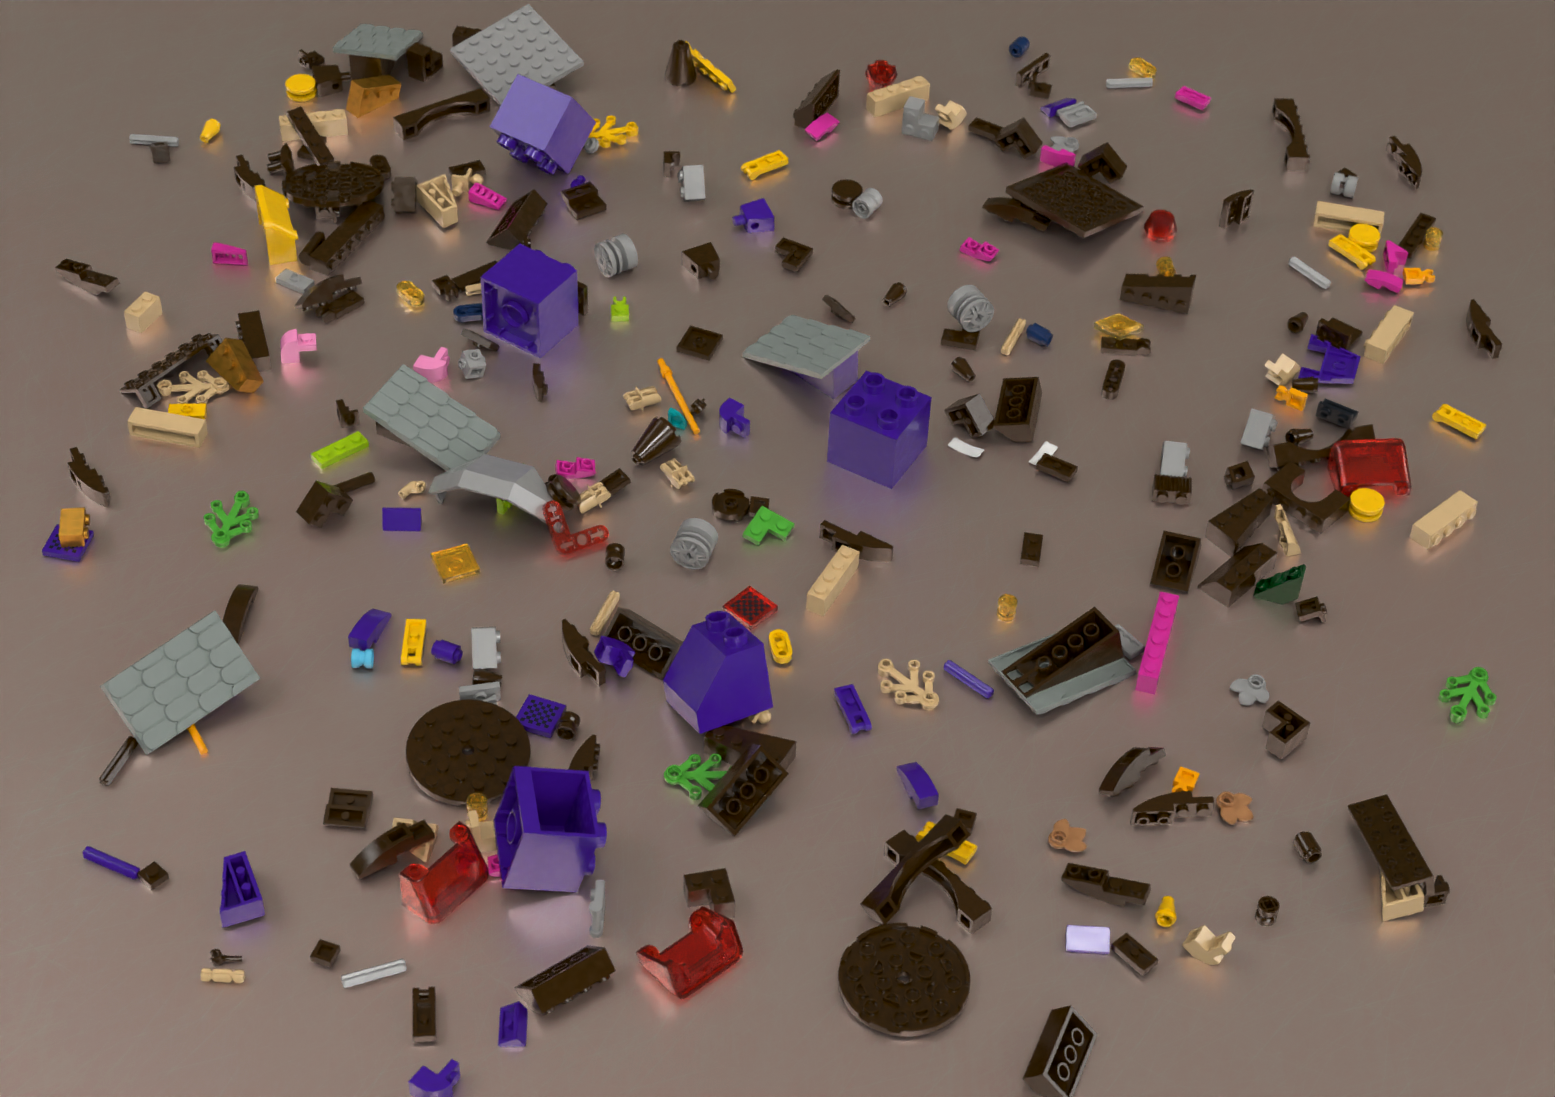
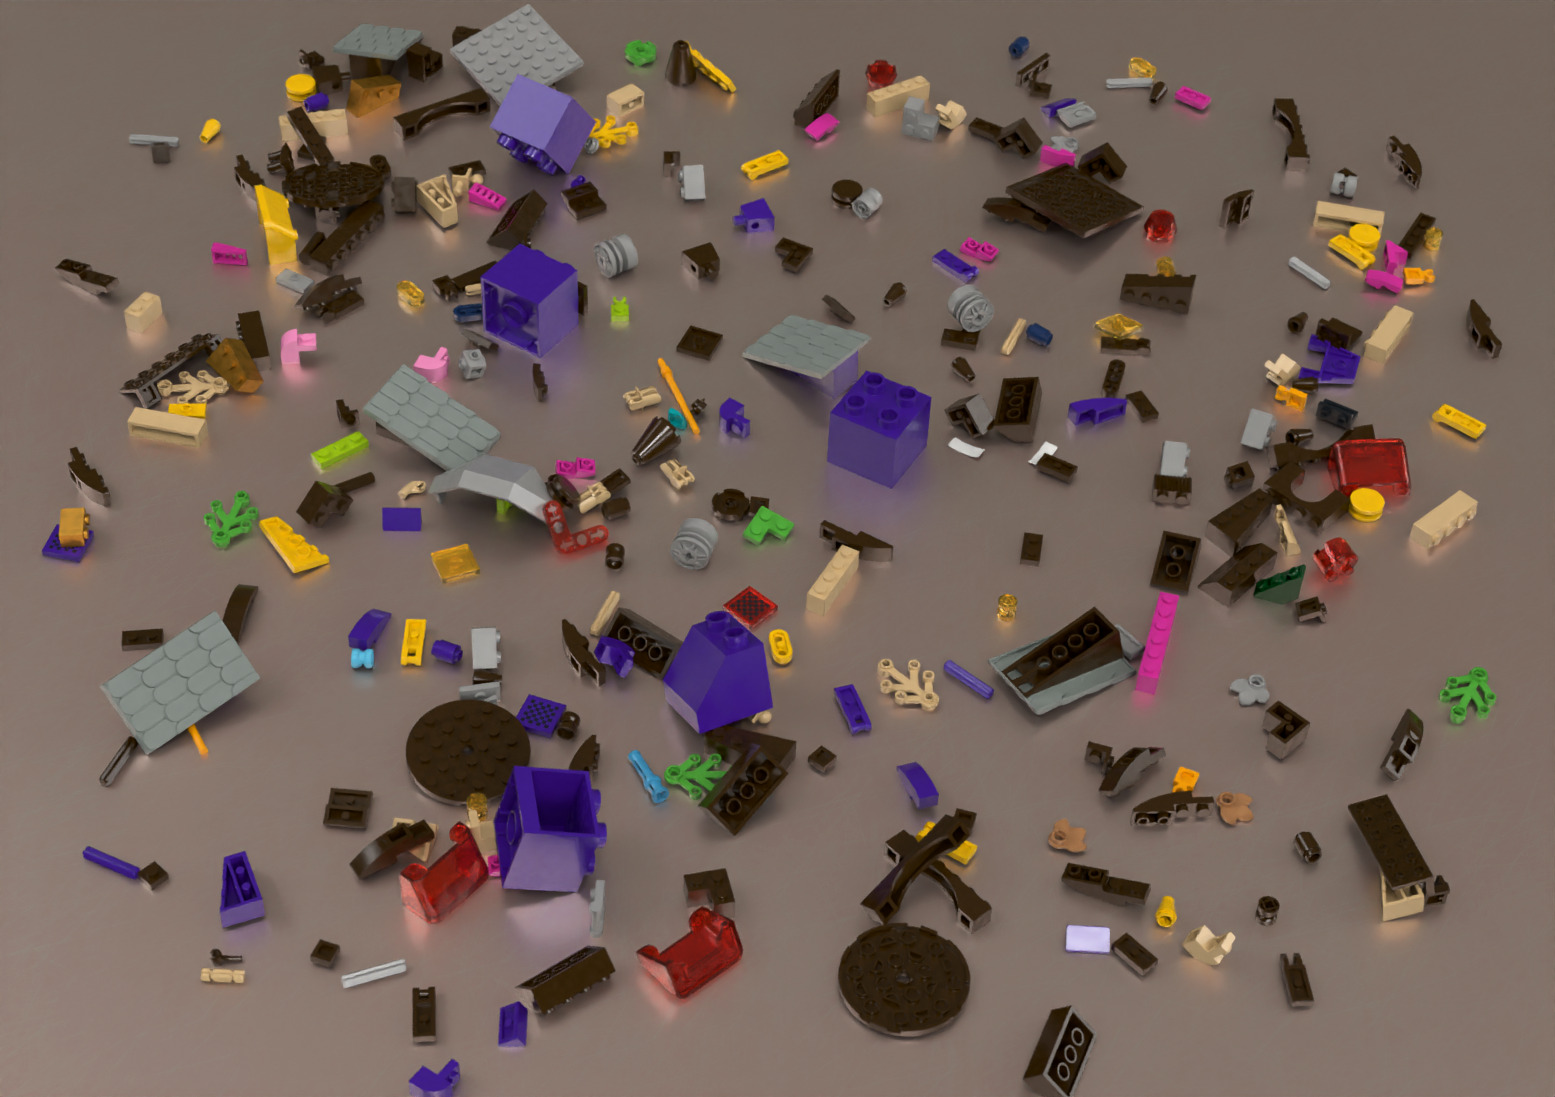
none -> dark brown plate [122,628,164,651]
none -> yellow wing [259,516,329,573]
none -> dark purple brick [304,92,329,113]
none -> dark brown brick [601,497,631,520]
none -> tan brick [607,83,644,117]
none -> bright green plate [625,40,656,66]
none -> dark azure pin [628,750,669,803]
none -> dark brown plate [808,745,837,773]
none -> dark purple plate [932,249,979,282]
none -> dark purple slope [1068,398,1127,426]
none -> dark brown bracket [1085,741,1115,775]
none -> dark brown plate [1125,390,1159,423]
none -> dark brown cone [1149,81,1168,105]
none -> dark brown hinge [1280,953,1314,1007]
none -> clear red brick [1312,537,1358,582]
none -> dark brown slope [1380,709,1424,781]

